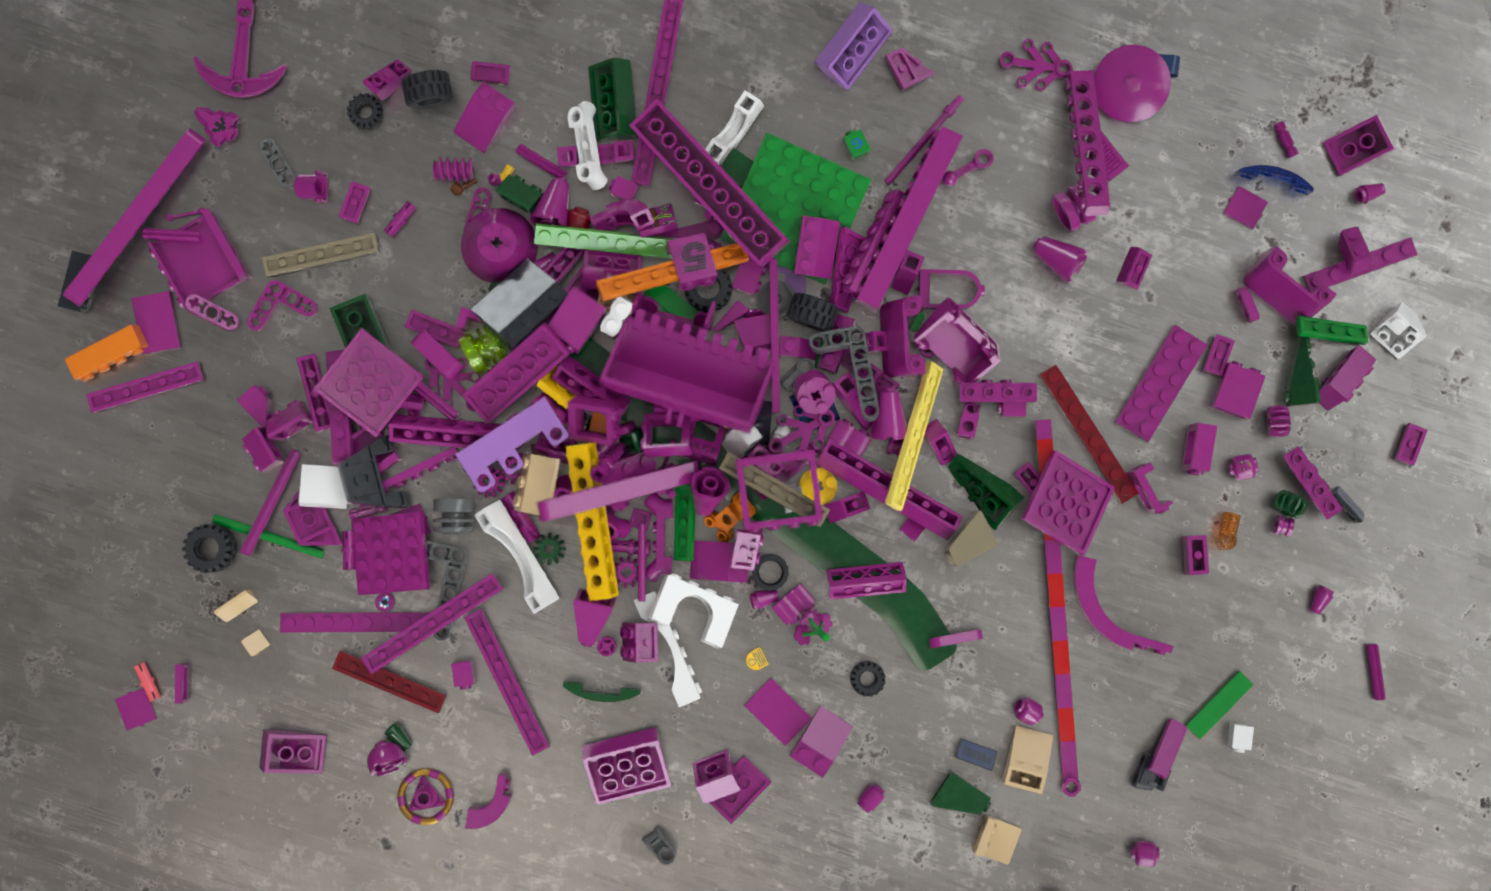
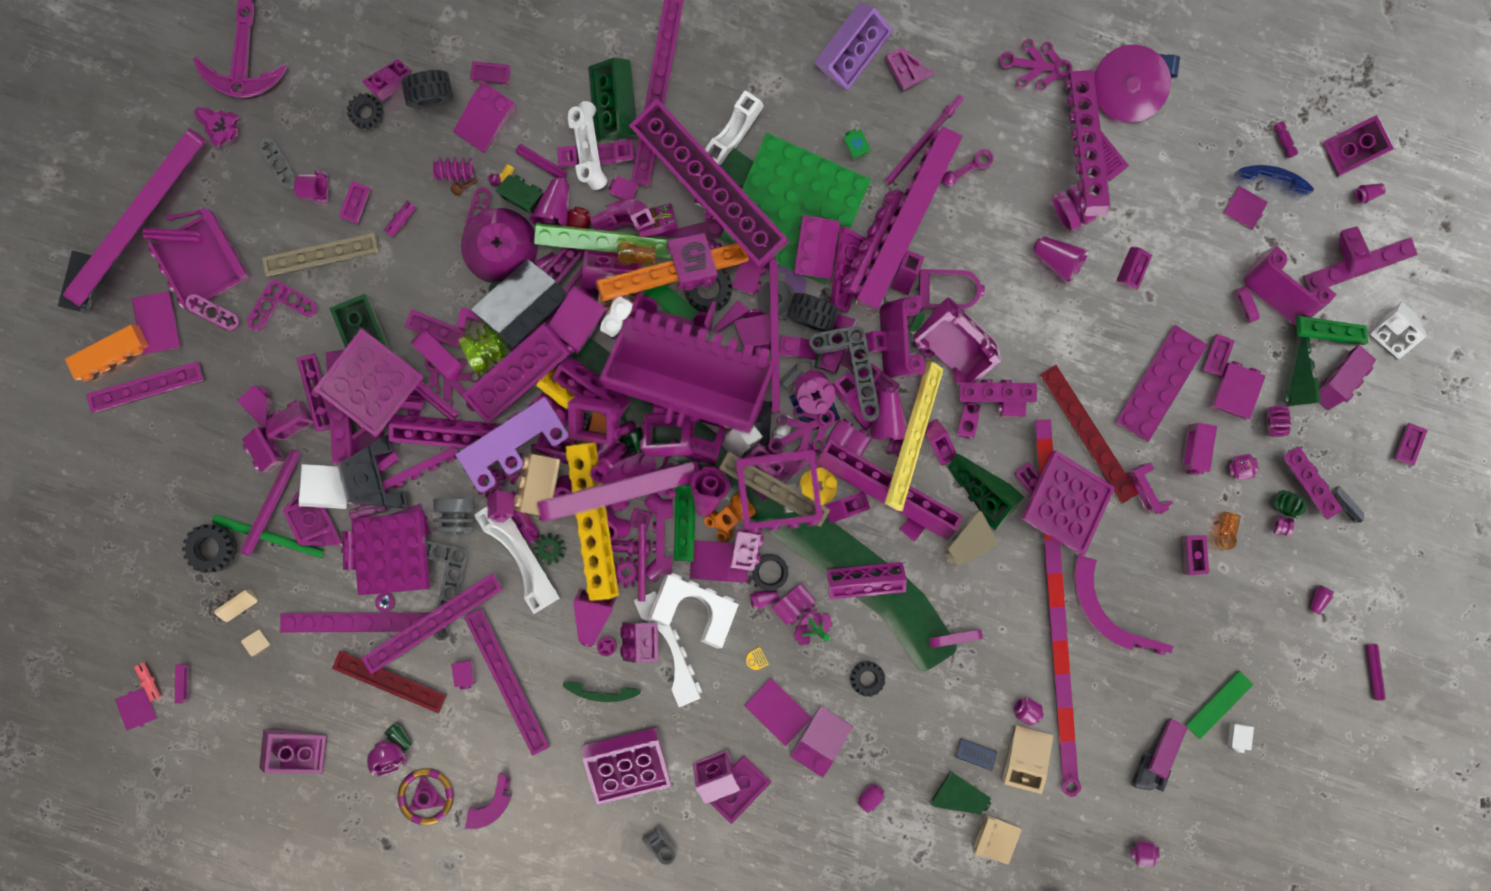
none -> magenta brick [487,490,514,523]
none -> clear orange piece [617,241,656,265]

